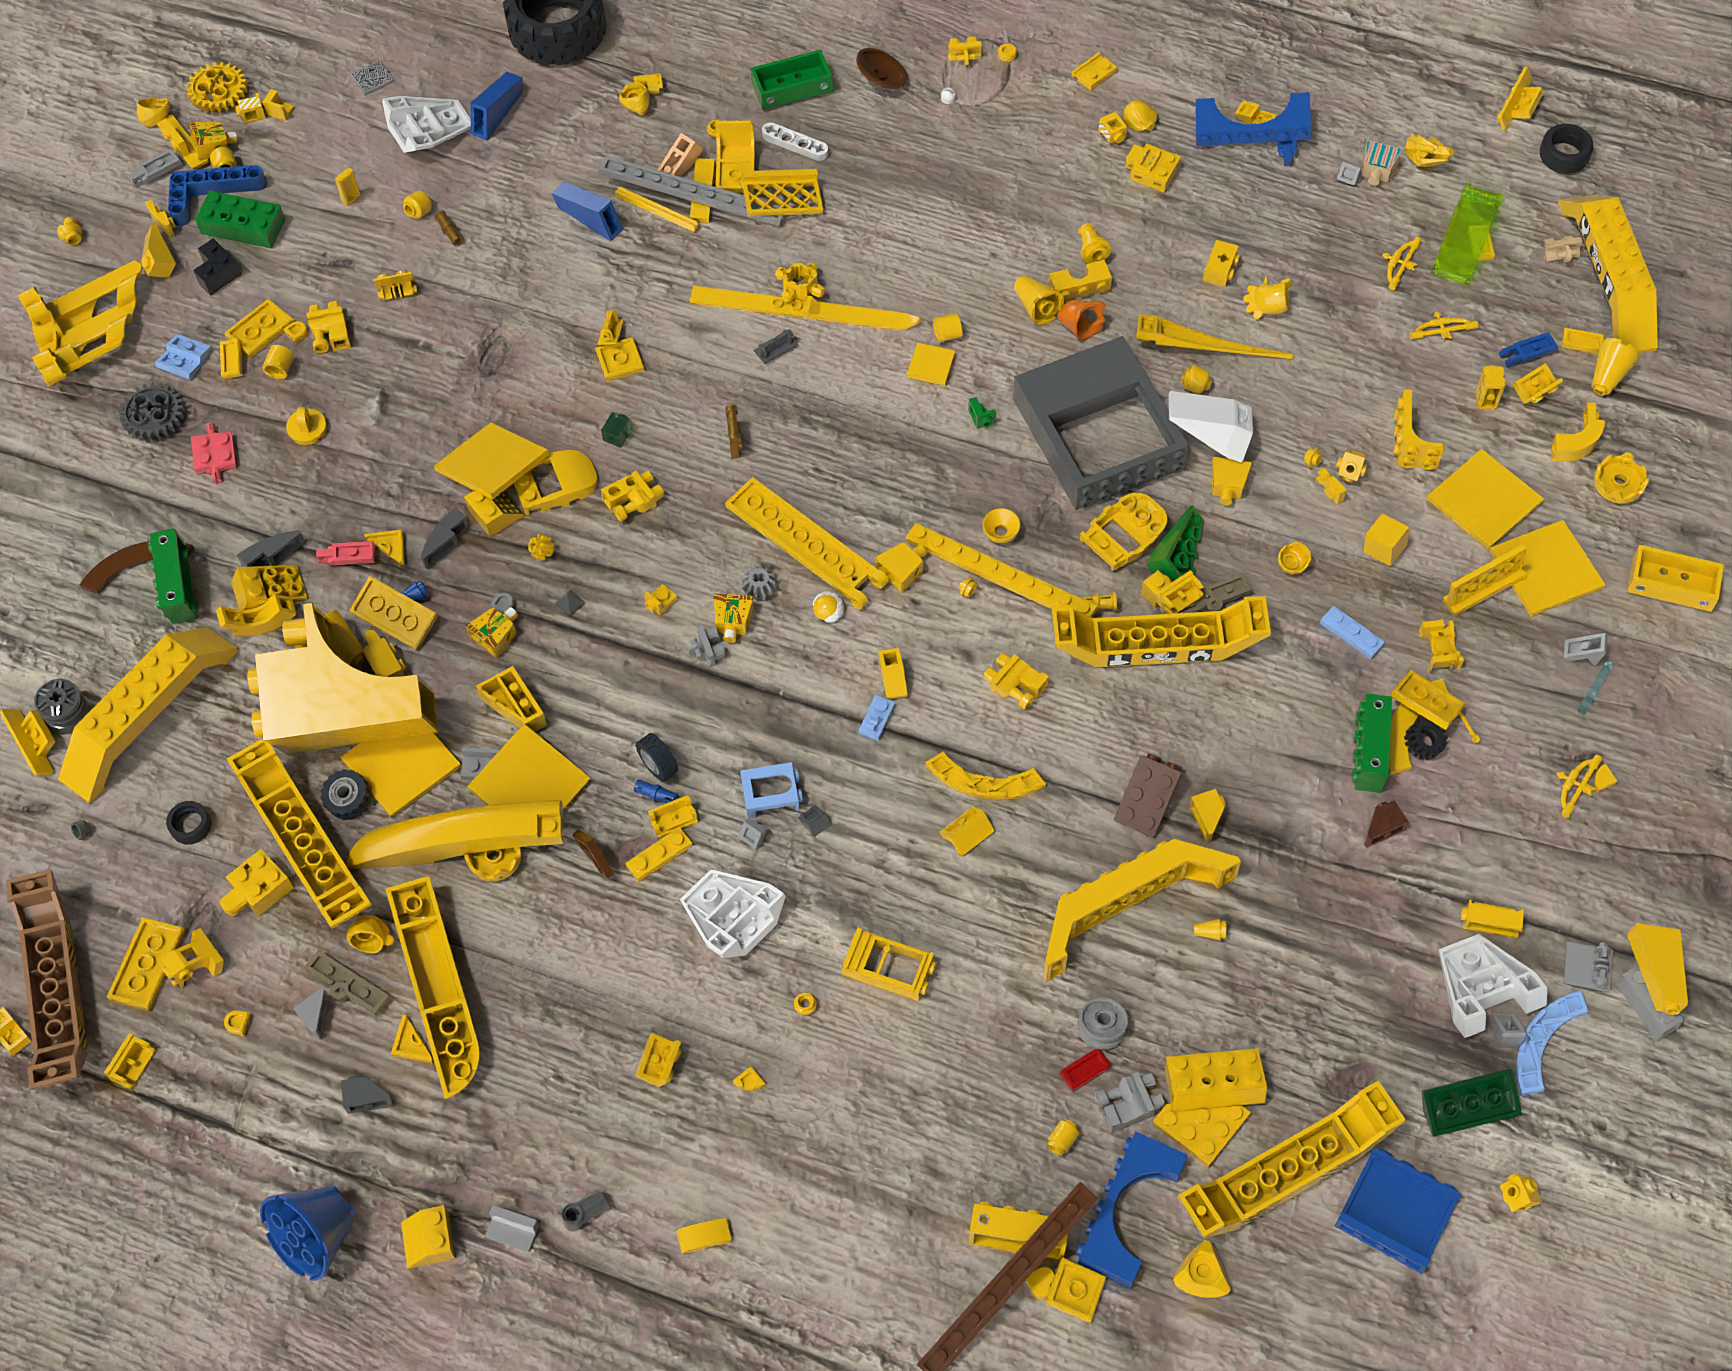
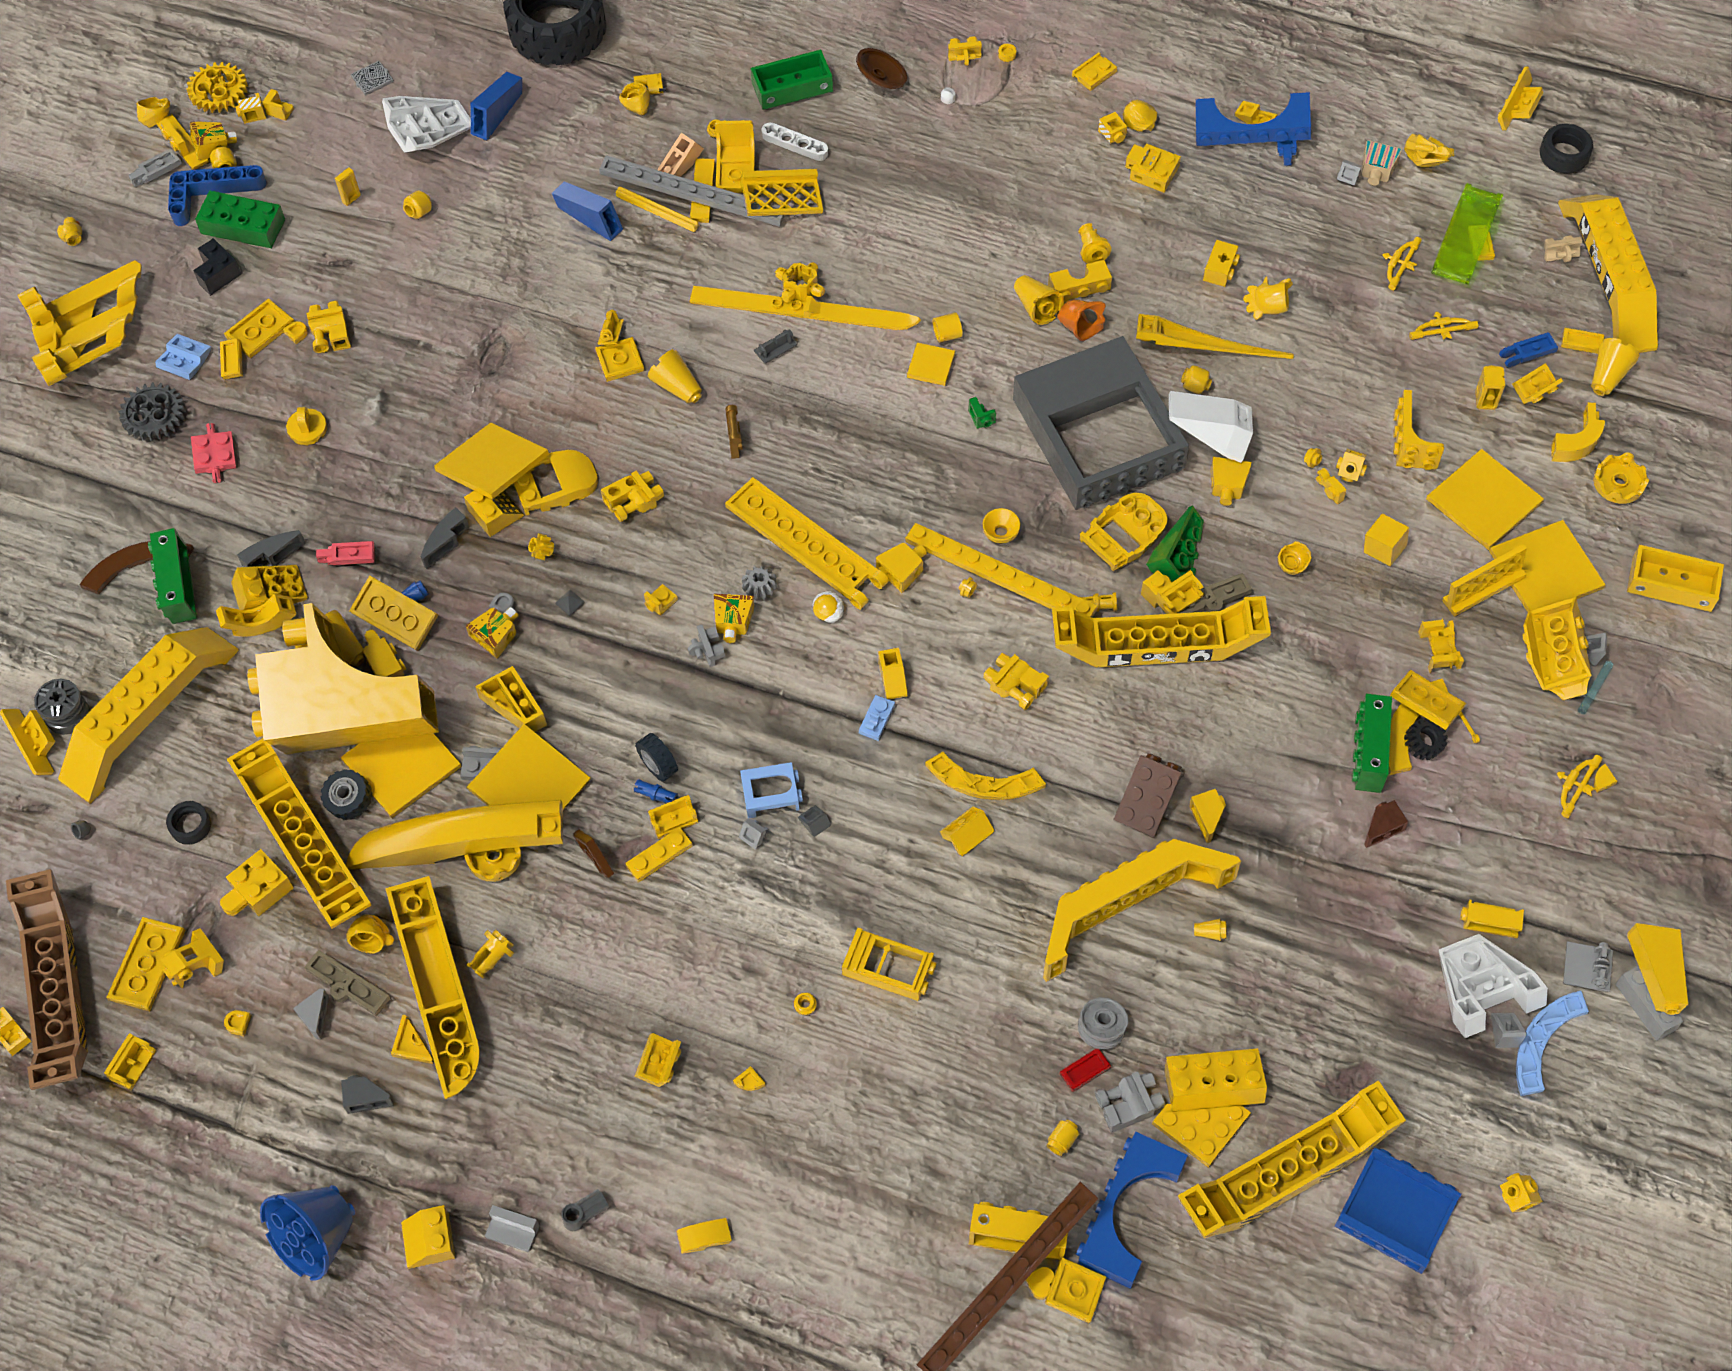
yellow slope [141,223,176,278] -> none
yellow slope [145,200,176,237] -> none
yellow piece [262,345,295,379] -> none
yellow tile [364,529,405,566] -> none
yellow hinge [373,270,417,301] -> none
pearl gold pin [434,210,463,246] -> none
clear green brick [601,412,632,448] -> none
white wedge [680,869,786,958] -> none
yellow hat [1173,1240,1231,1298] -> none
light blue plate [1320,606,1385,659] -> none
dark green slope [1421,1069,1522,1137] -> none
none -> yellow piece [466,929,514,979]
none -> yellow cone [647,349,702,404]
none -> yellow slope [1522,597,1592,700]

